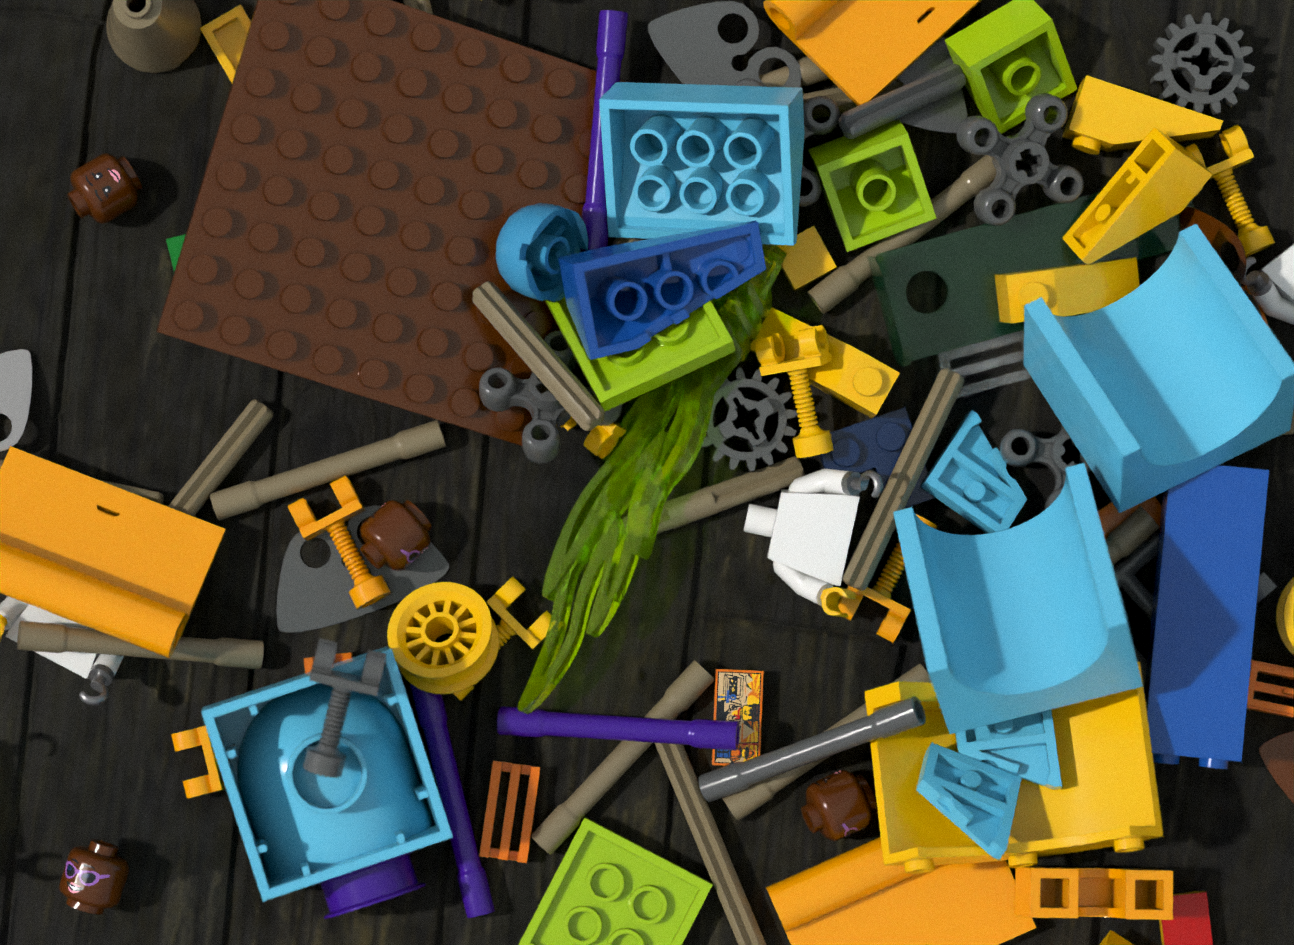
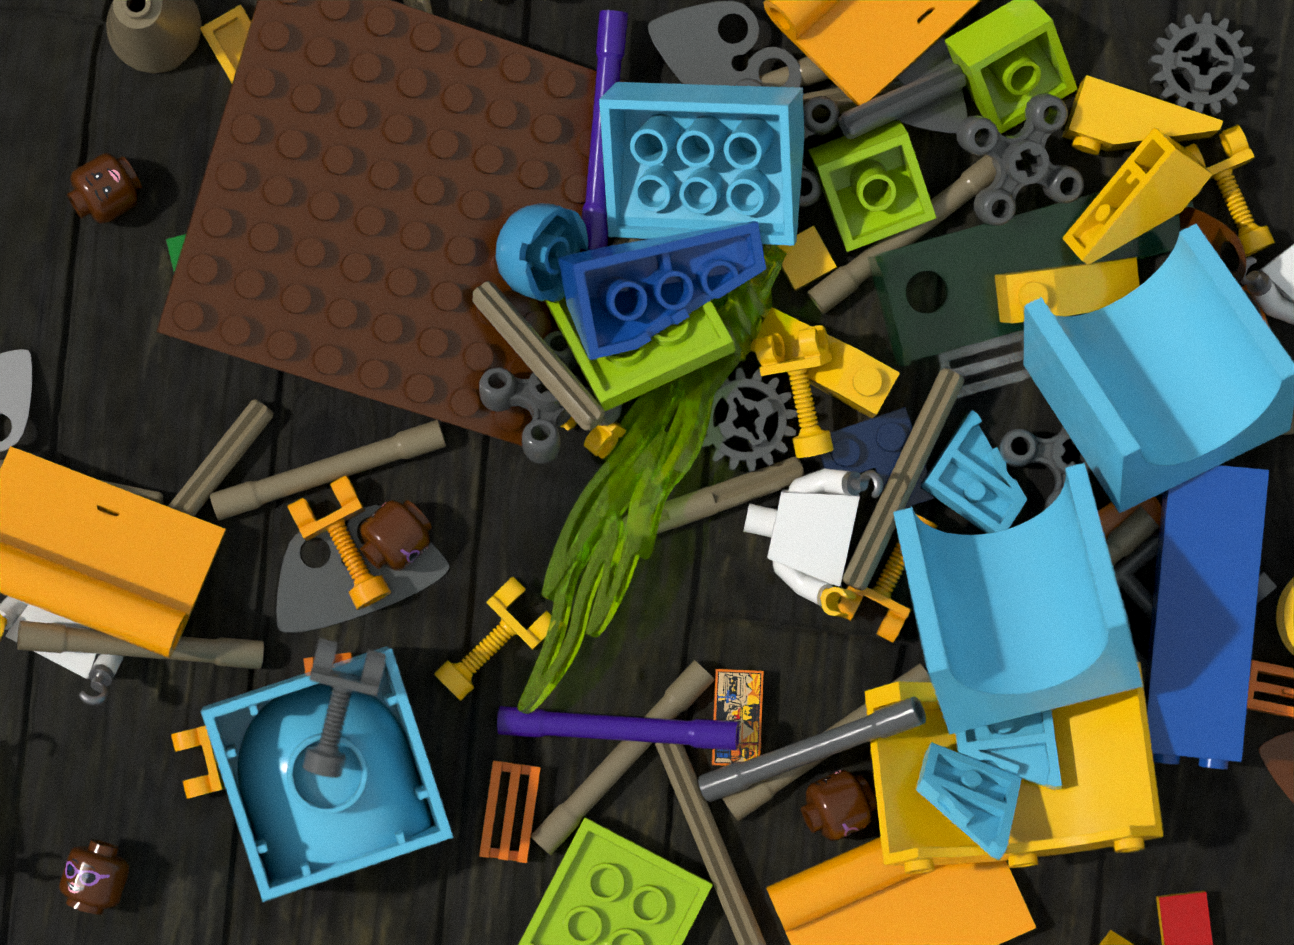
dark purple wheel [317,850,426,919] -> none
yellow wheel [387,582,499,694] -> none
dark purple piece [410,684,495,918] -> none
light orange arch [1015,866,1173,920] -> none

